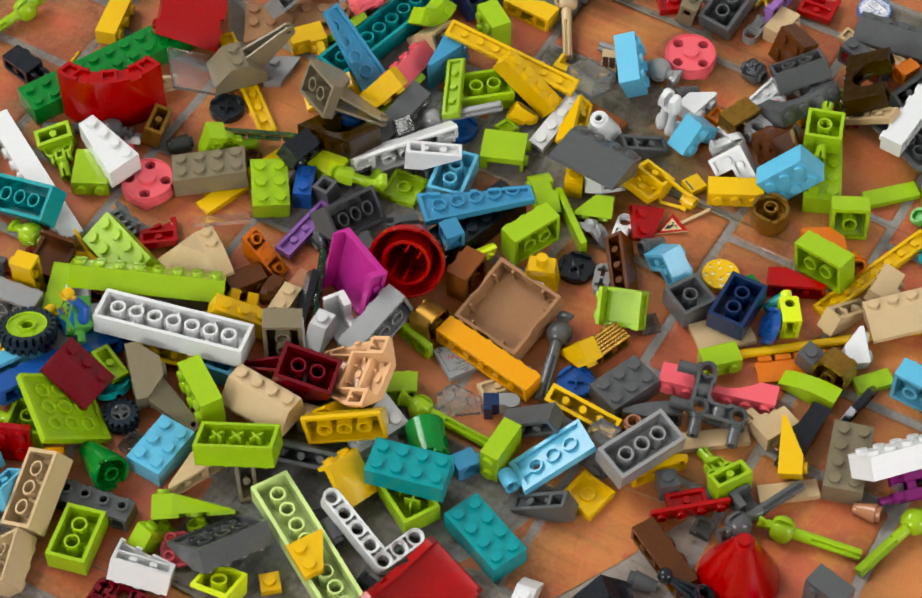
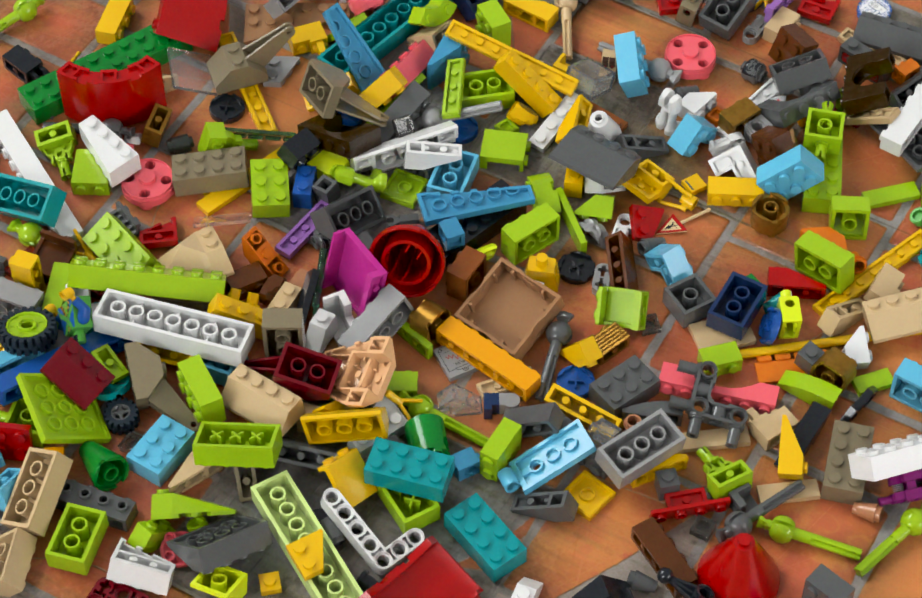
reddish brown tile [246,149,262,166] -> none
yellow tile [701,259,740,293] -> none
none -> yellow plant [384,389,423,420]

